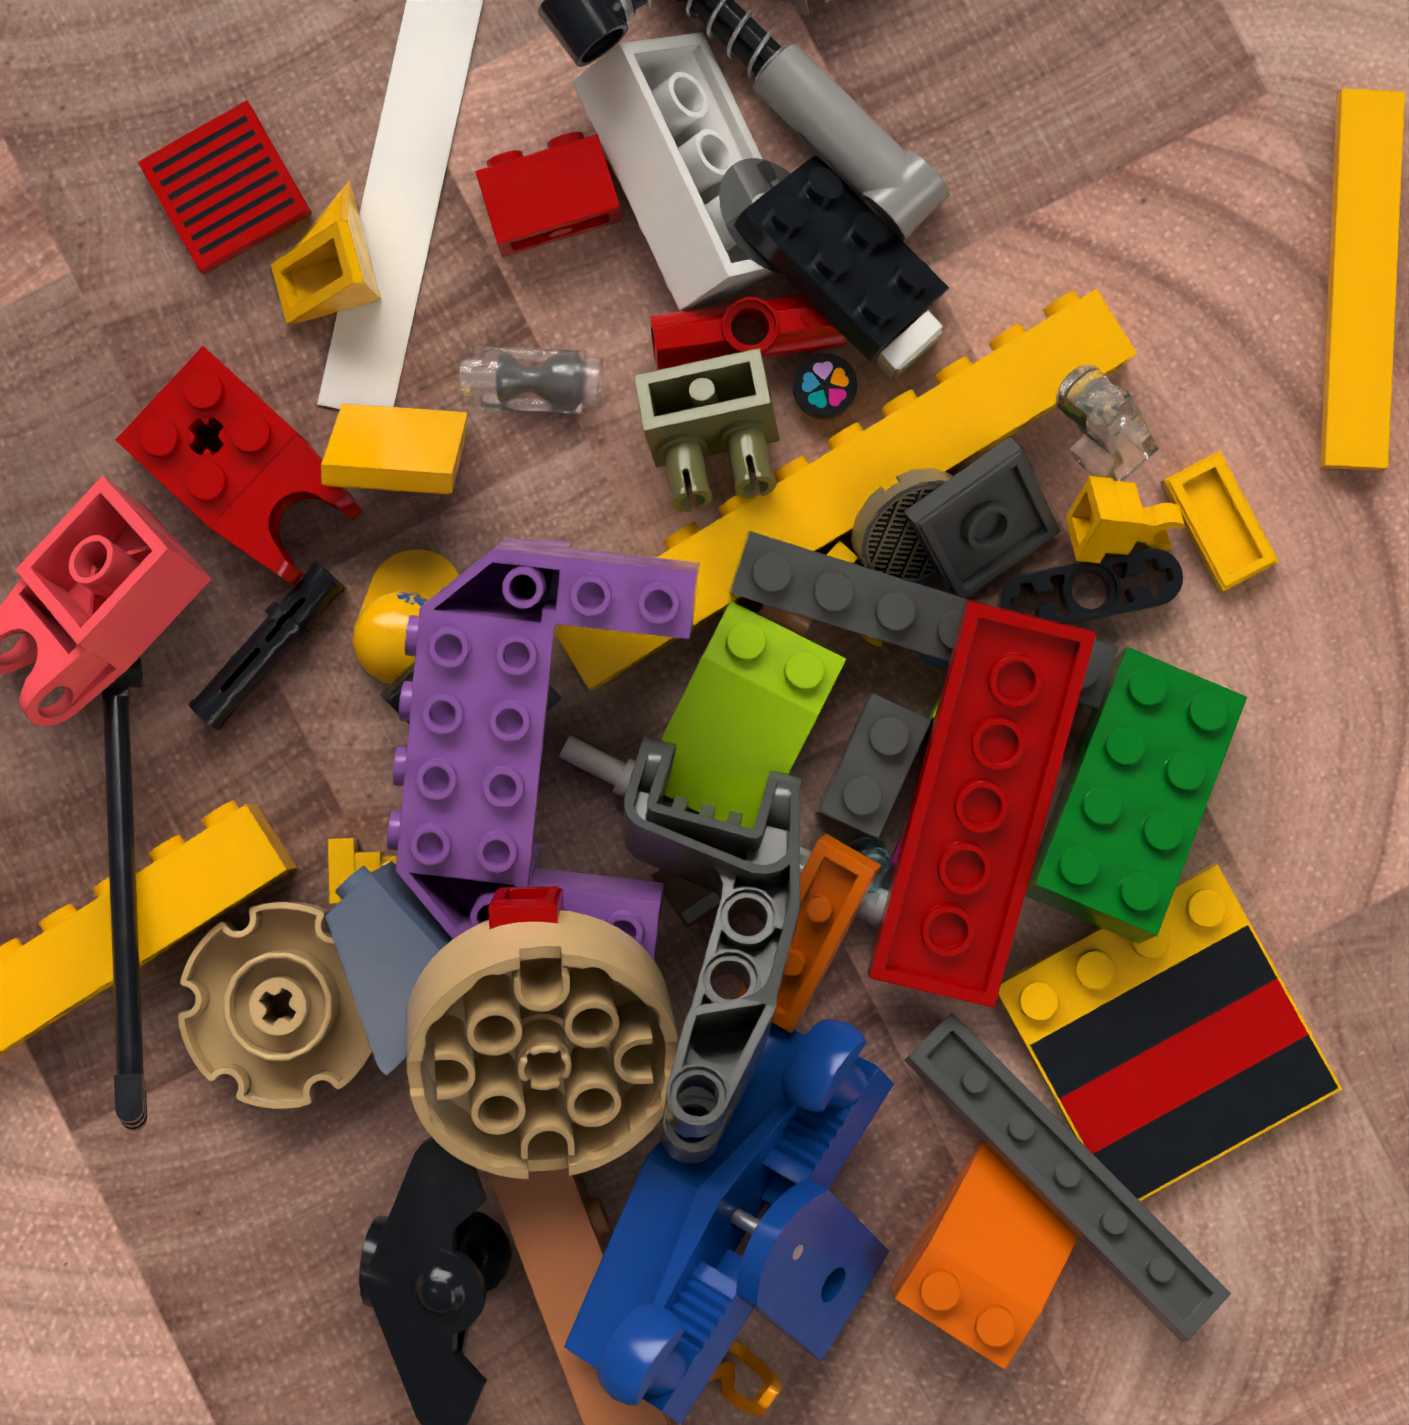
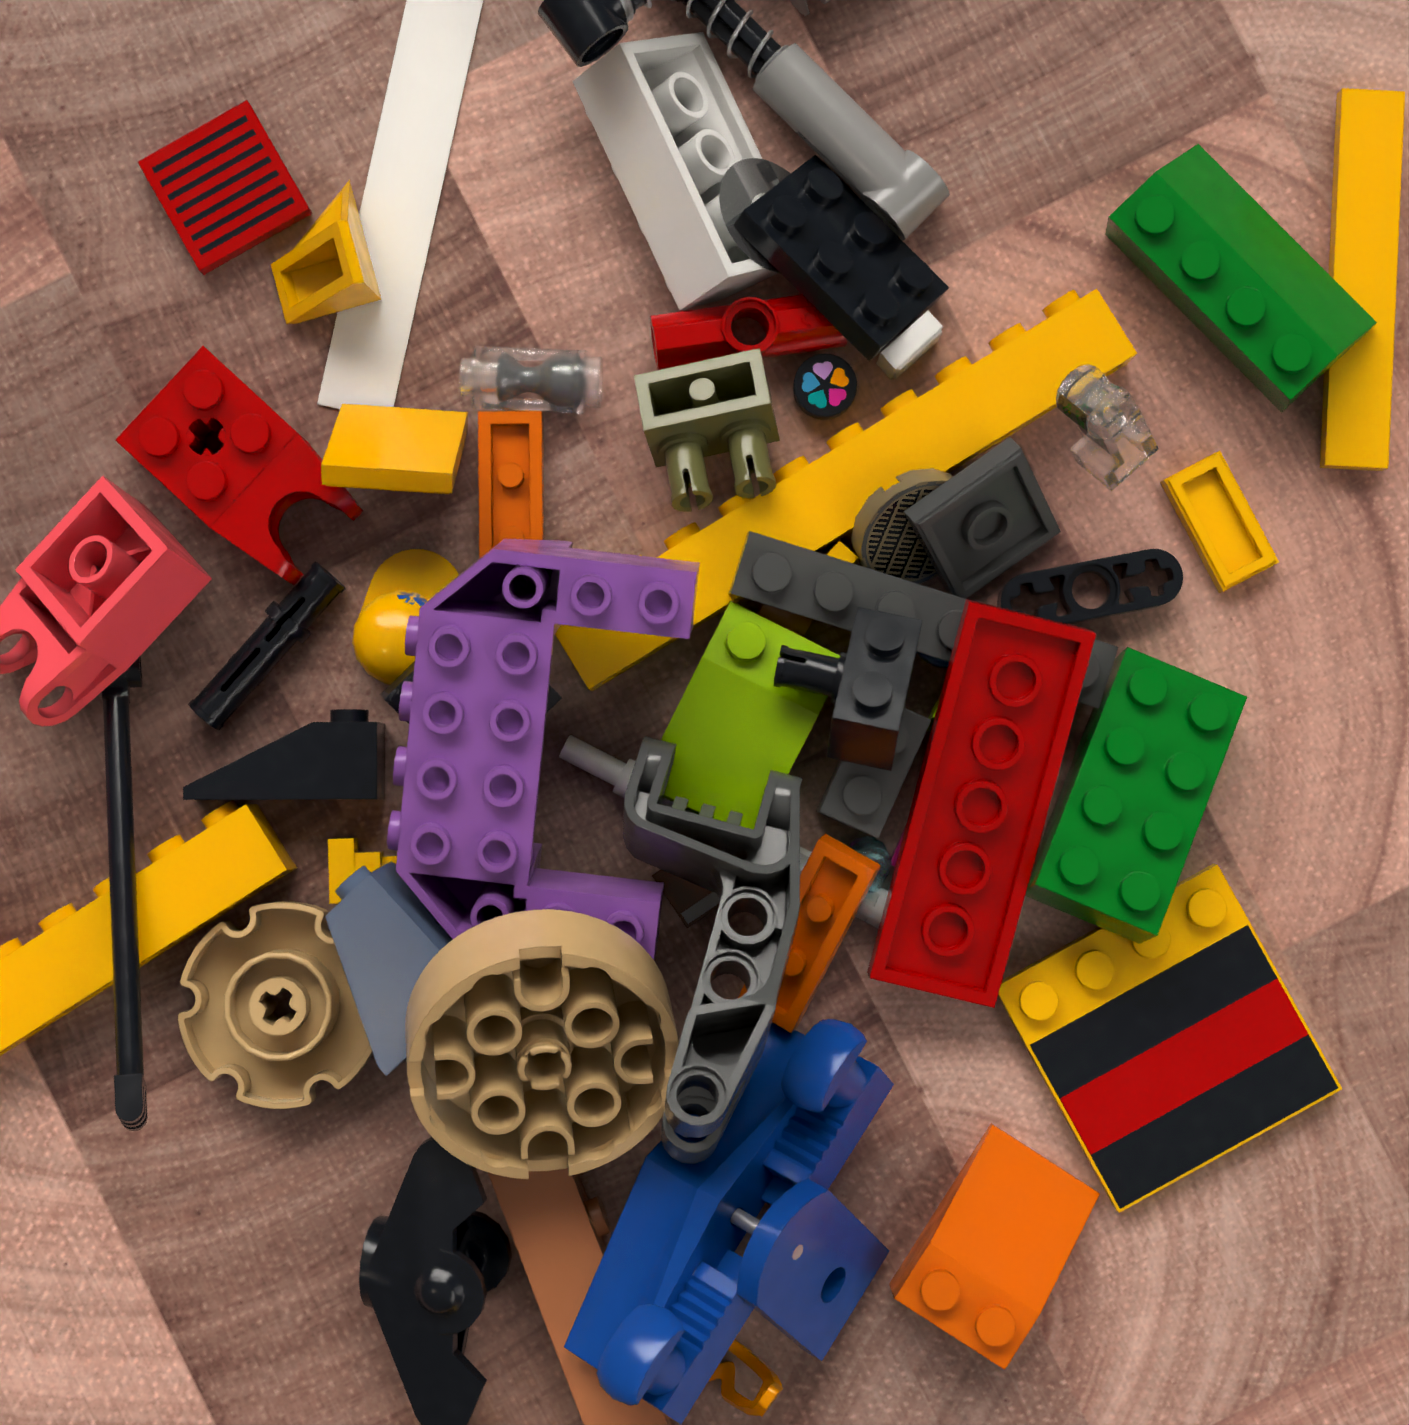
red brick [475,132,622,258] -> none
red tile [488,886,564,929] -> none
dark grey plate [904,1012,1231,1342] -> none
yellow piece [1065,476,1185,563] -> none
none -> black slope [183,709,385,800]
none -> orange plate [478,411,544,559]
none -> black brick [774,607,923,771]
none -> green slope [1105,144,1377,413]

